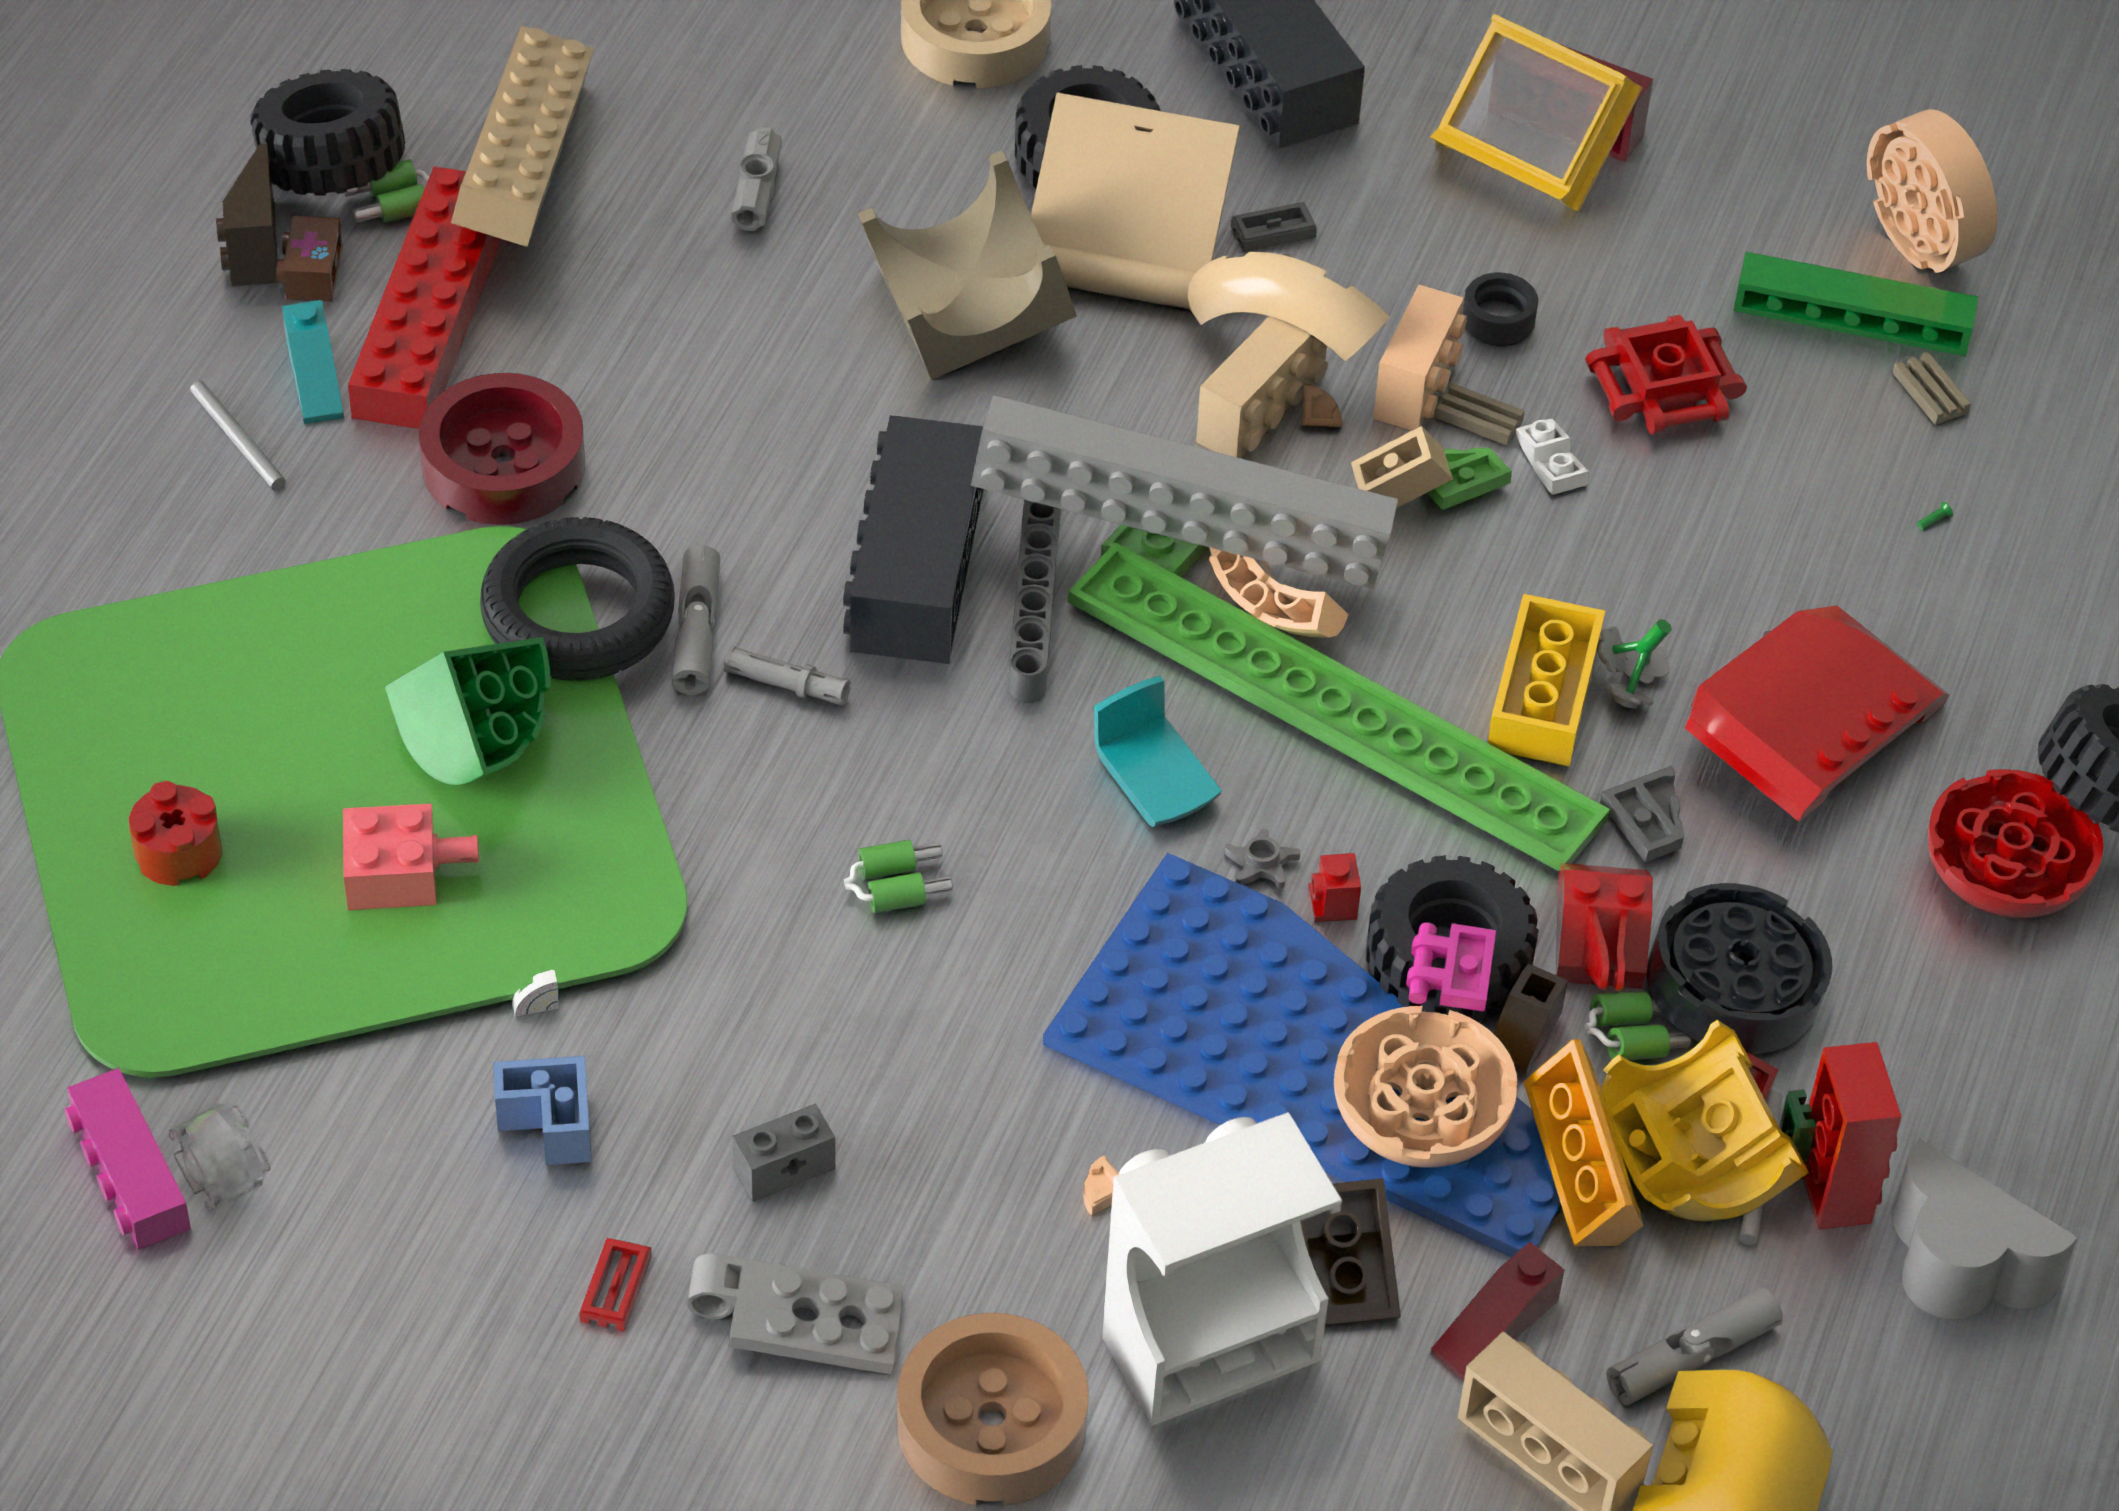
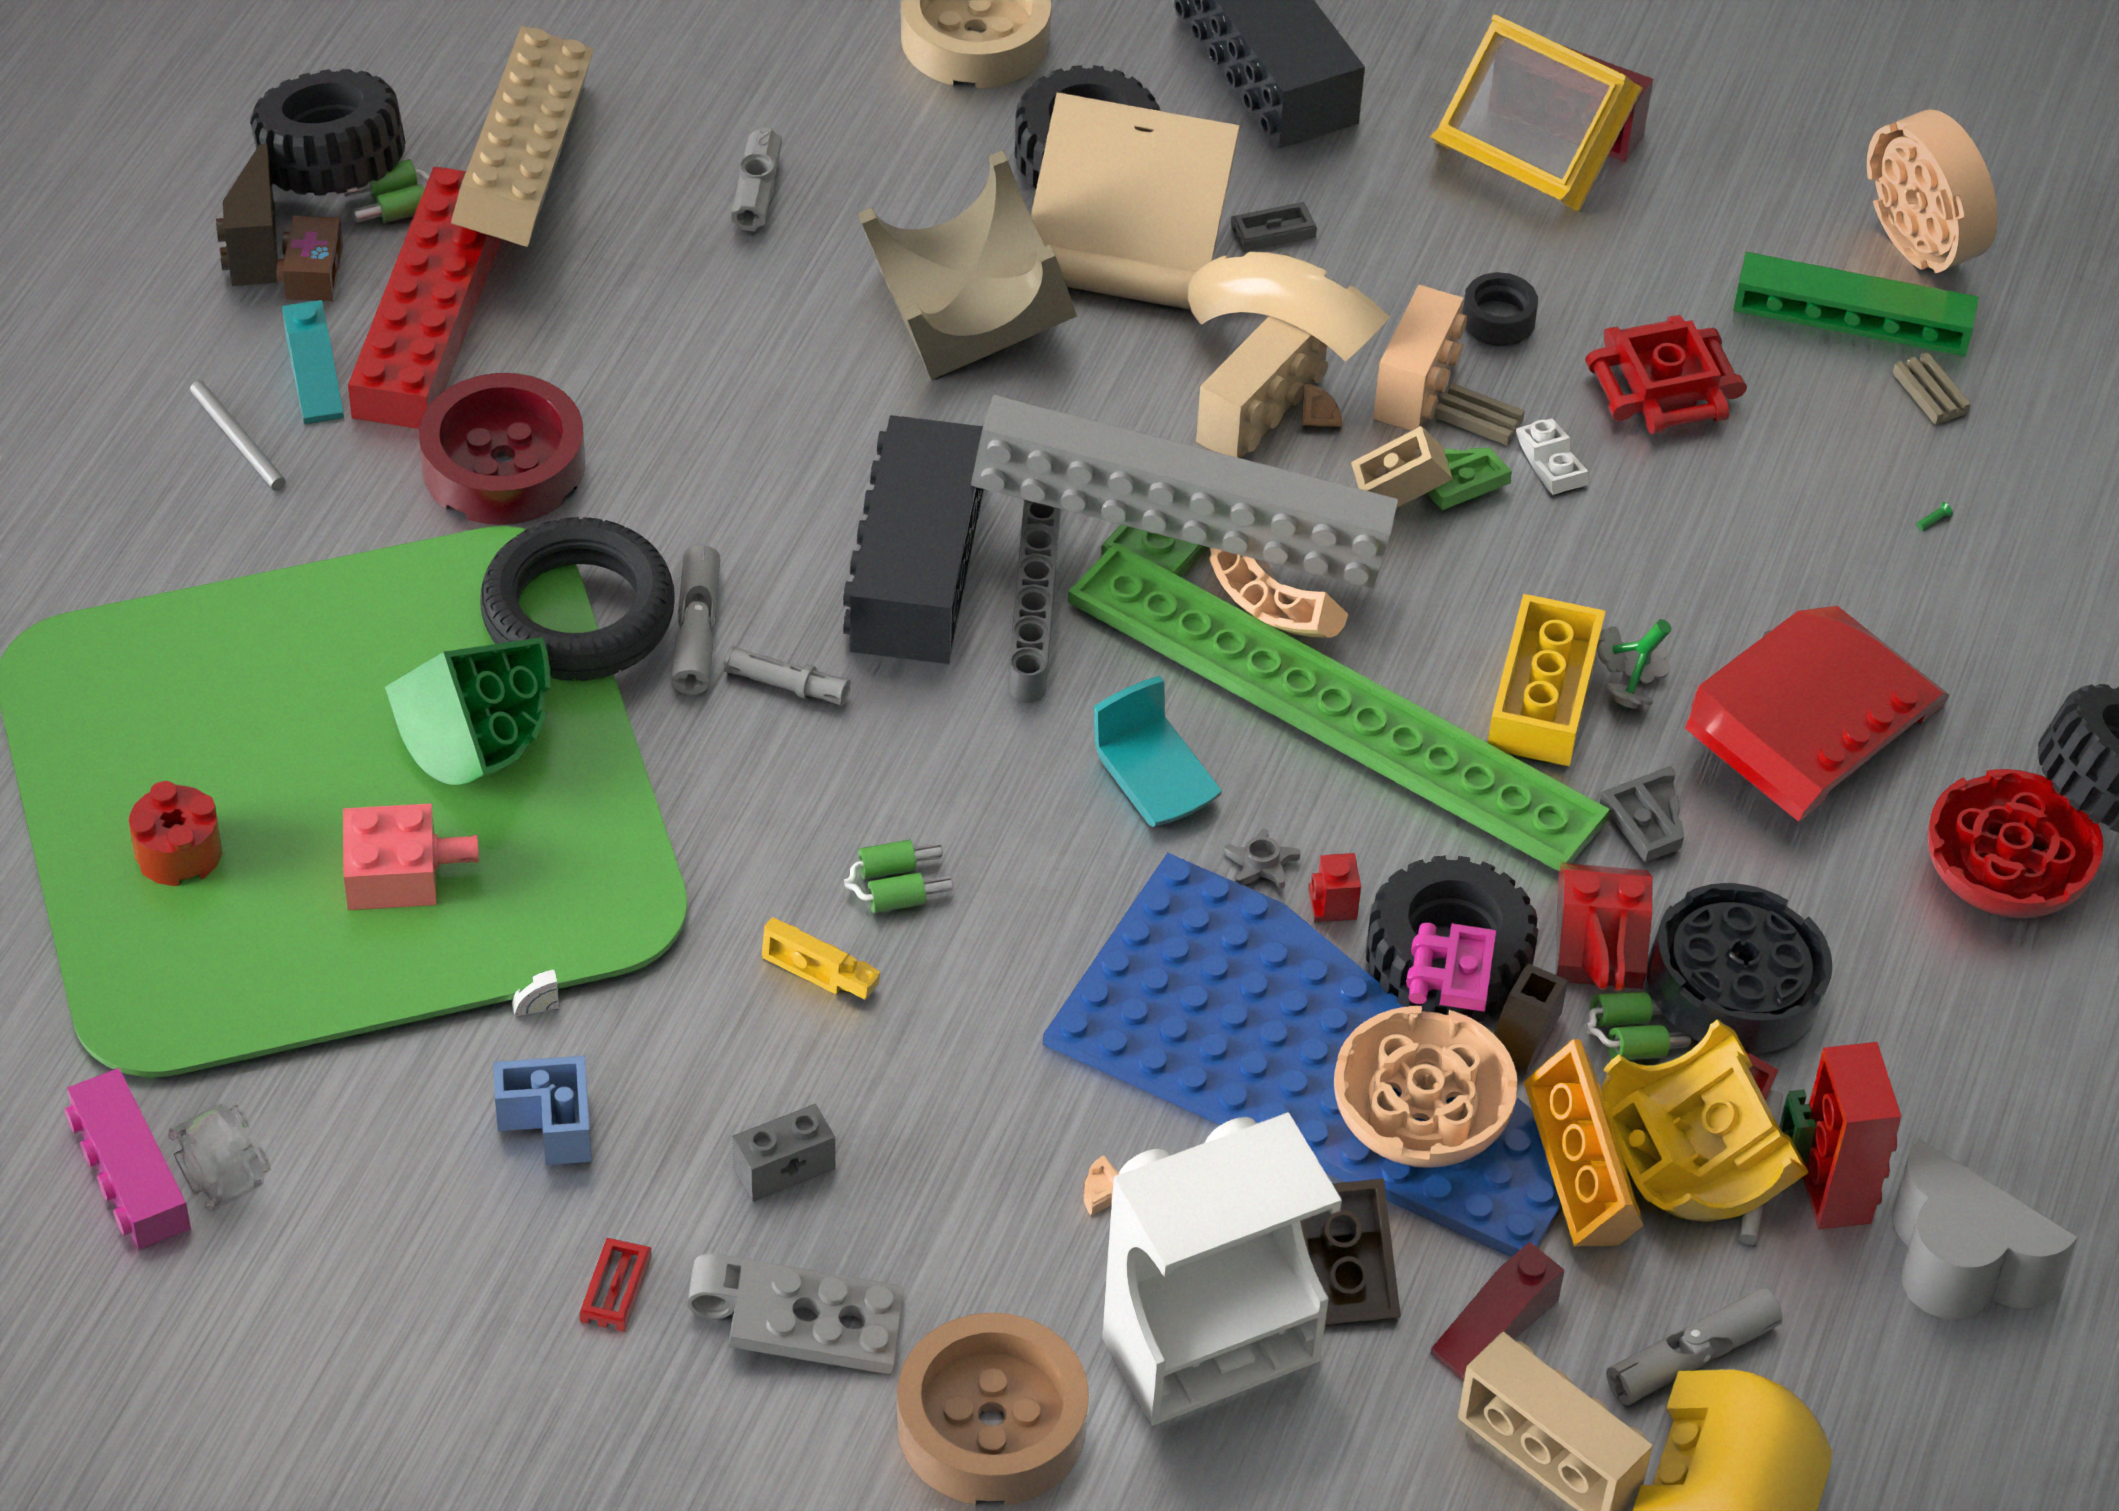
none -> yellow hinge [762,917,880,1000]

